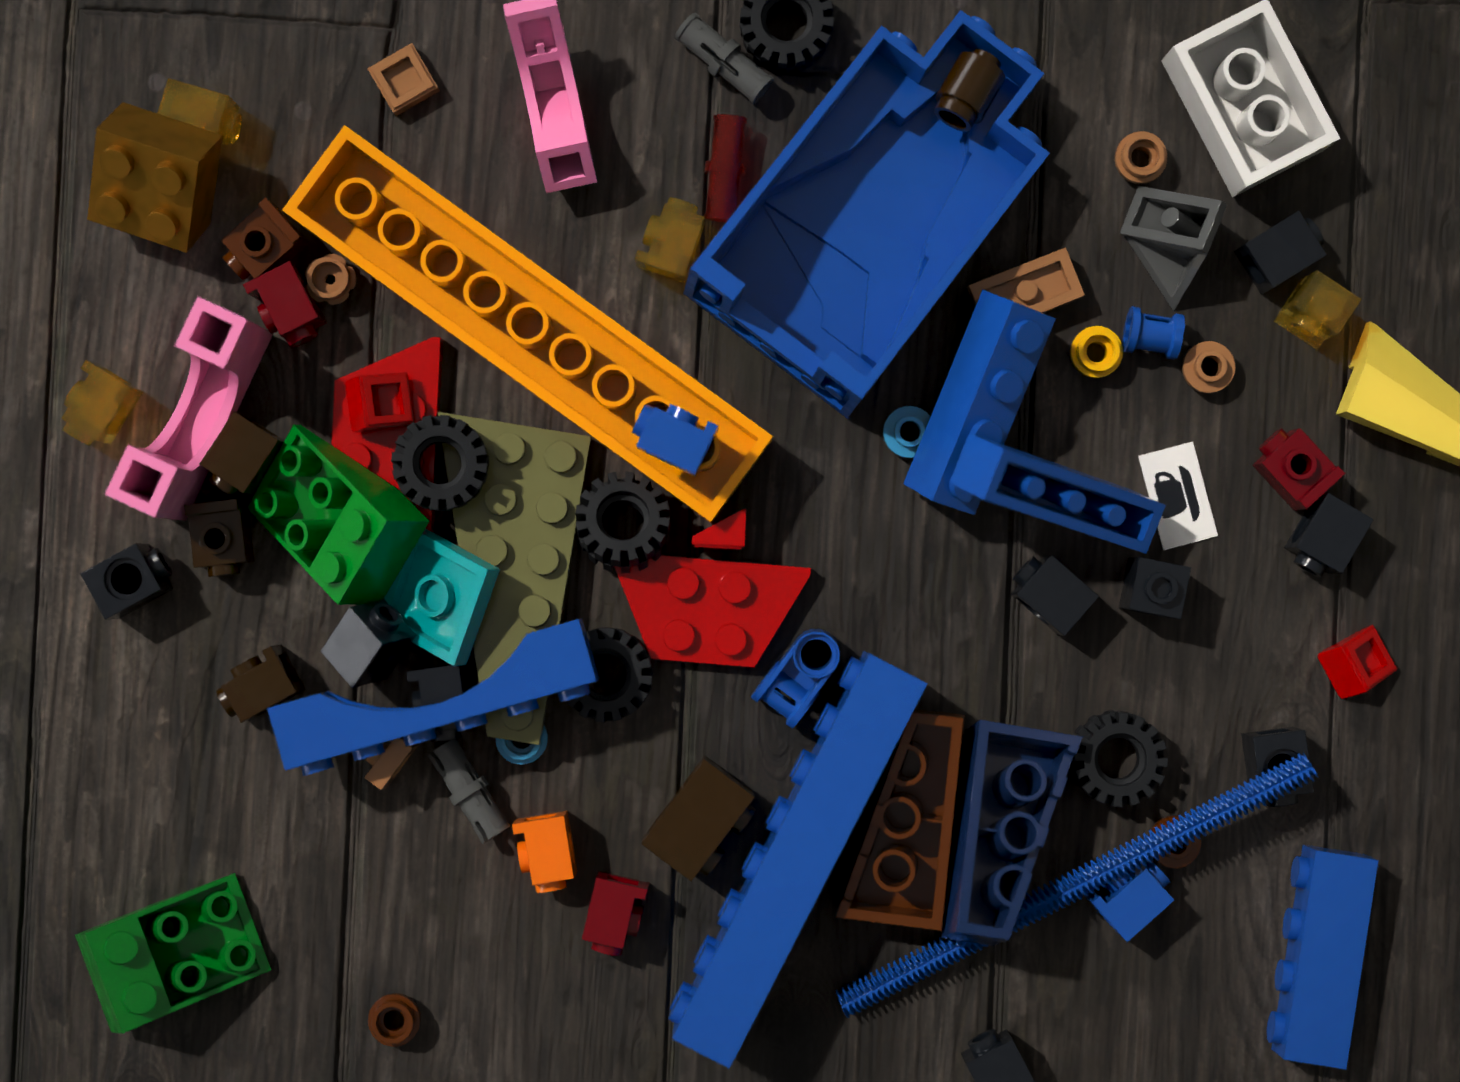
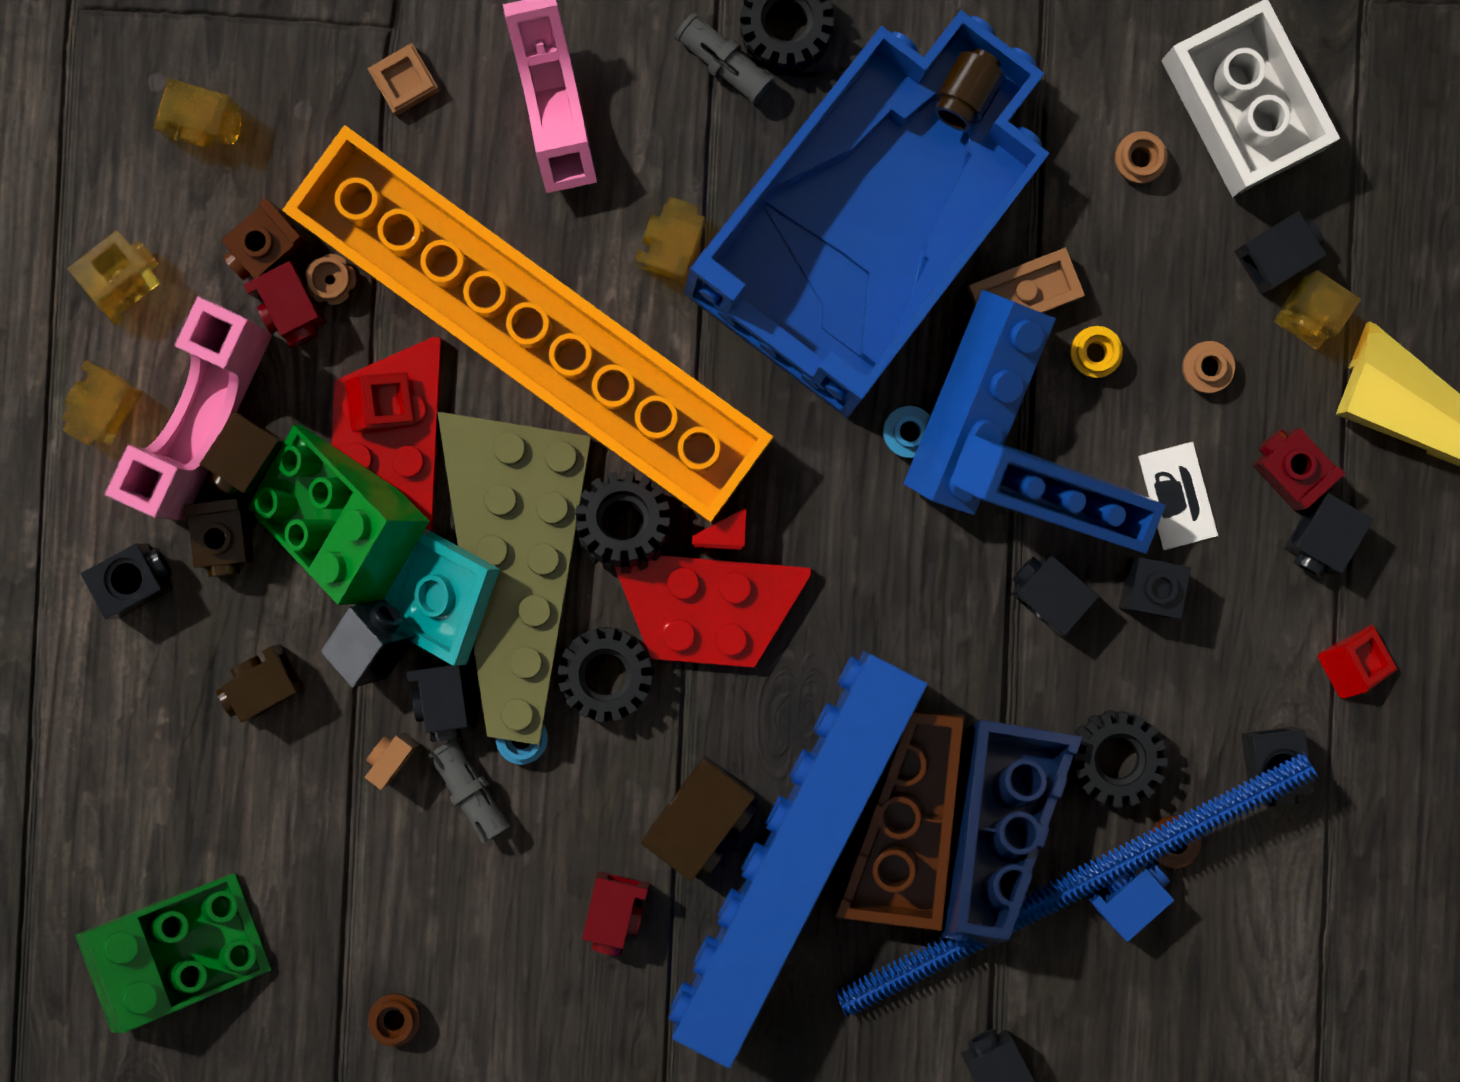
pearl gold brick [87,102,223,253] -> none
blue arch [267,618,599,776] -> none
black tyre [391,415,489,511] -> none
orange brick [512,811,577,893] -> none
blue brick [632,404,718,477] -> none
clear red pin [704,114,747,223] -> none
blue piece [750,629,840,729] -> none
dark grey slope [1120,186,1227,312] -> none
blue bush [1122,306,1185,360] -> none
blue brick [1267,844,1379,1070] -> none
none -> clear yellow brick [67,230,160,326]

